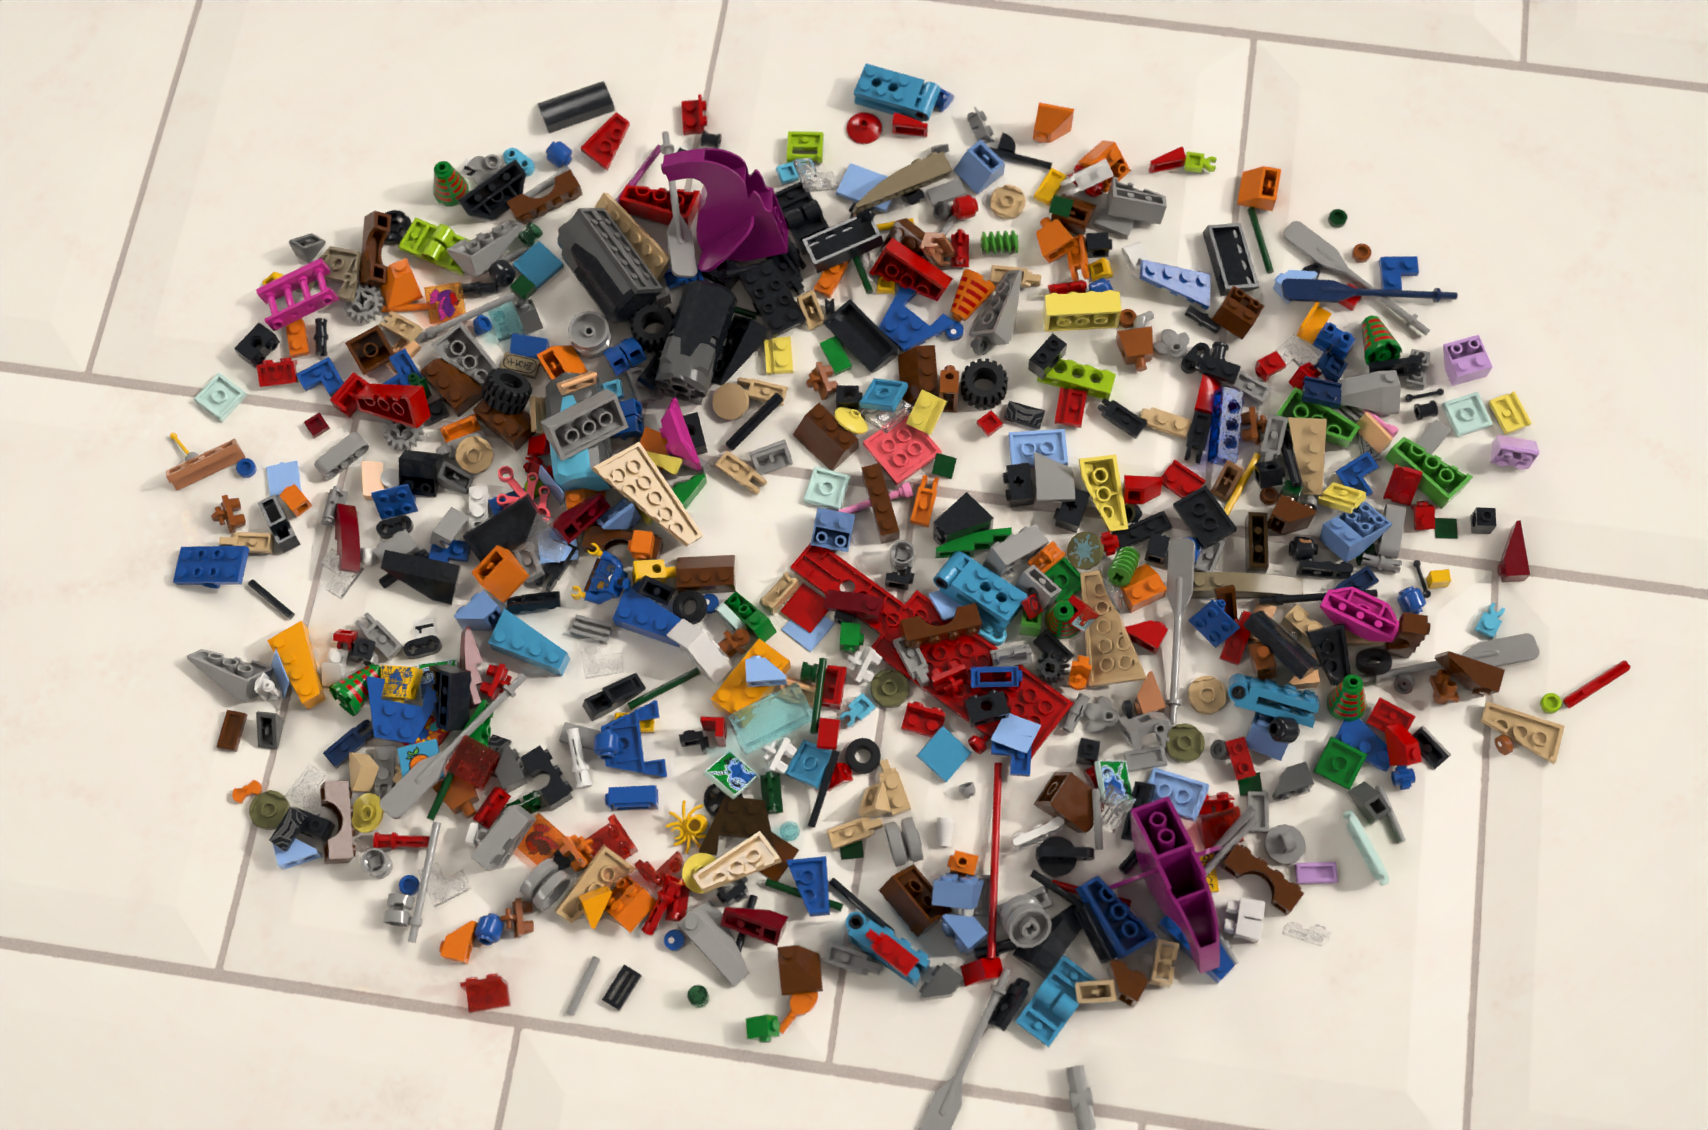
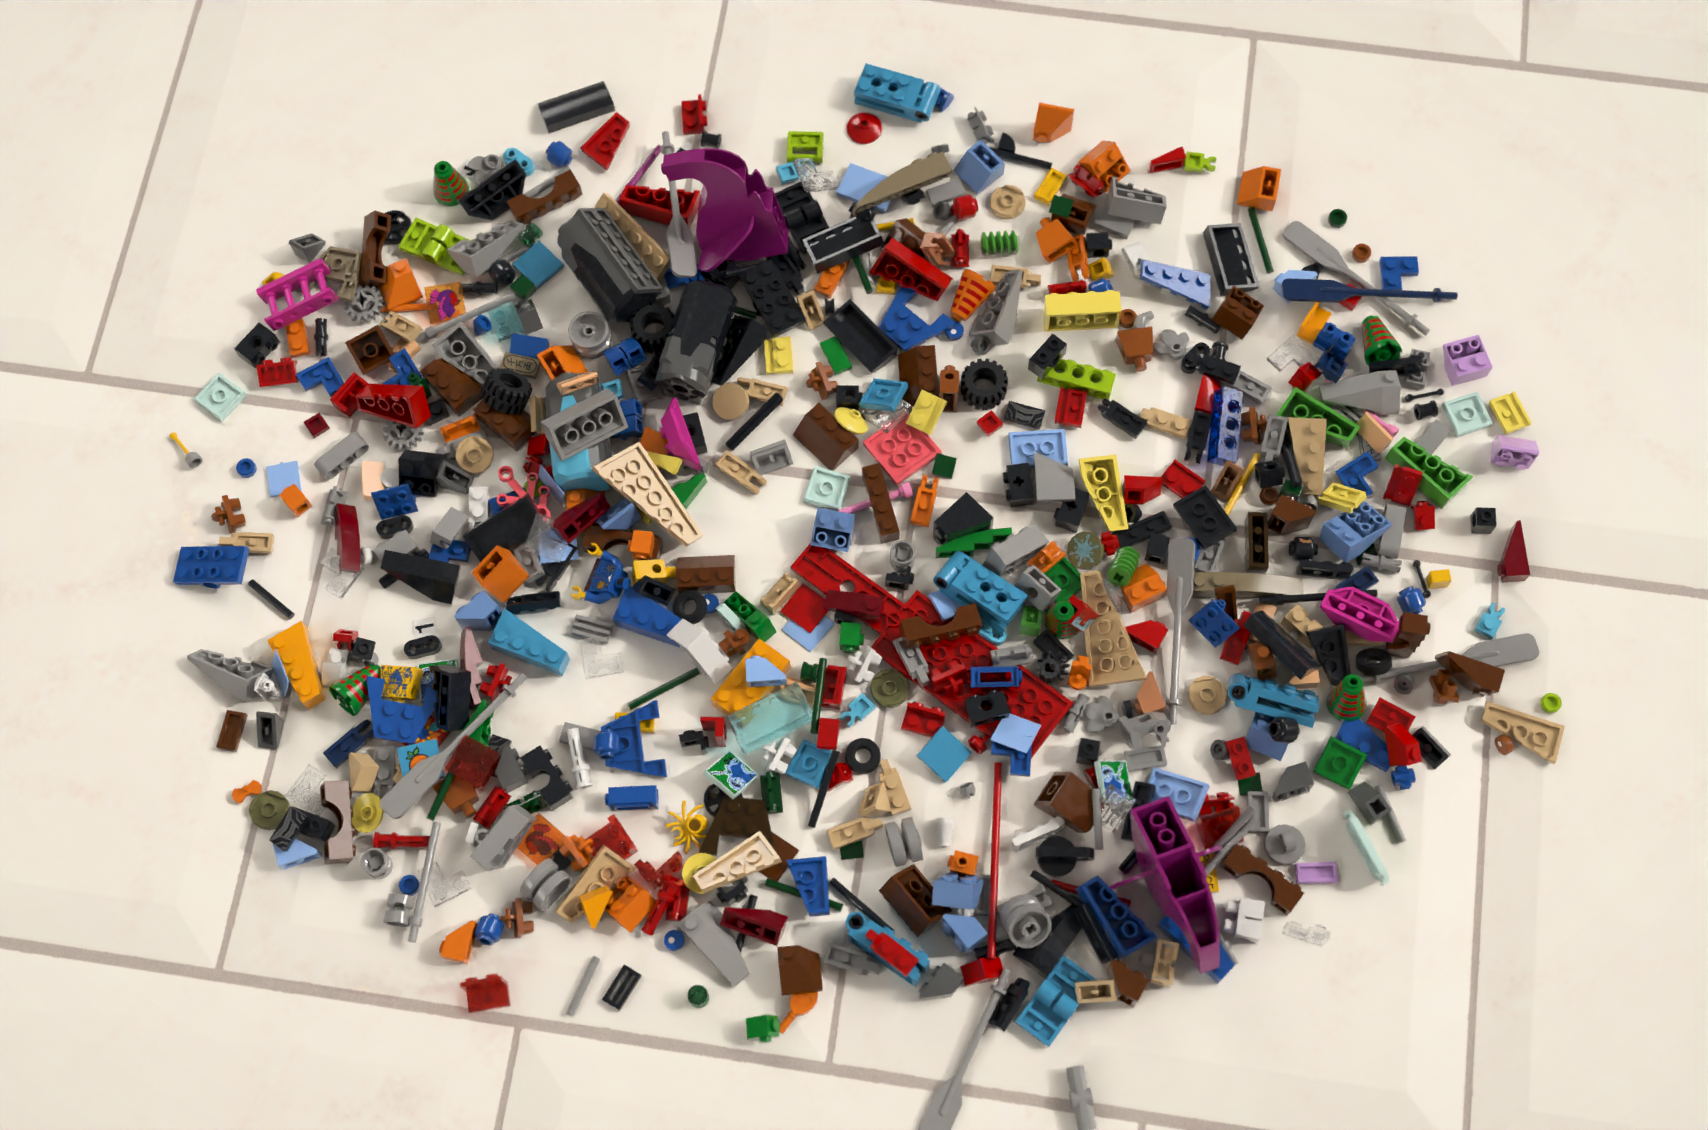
nougat panel [166,438,245,490] -> none
black slope [258,494,301,553] -> none
light grey hinge [355,612,404,661] -> none
black slope [582,673,646,722] -> none
clear light blue plate [780,821,800,841] -> none
red slope [892,113,928,137] -> none
red tile [1021,593,1043,619] -> none
white hinge [1060,159,1114,196] -> none
olive tile [1165,723,1205,763] -> none
red bracket [1255,350,1287,382] -> none
dark blue plate [1302,376,1342,409] -> none
dark green sticker [1435,518,1458,539] -> none
red axle [1563,660,1631,708] -> none

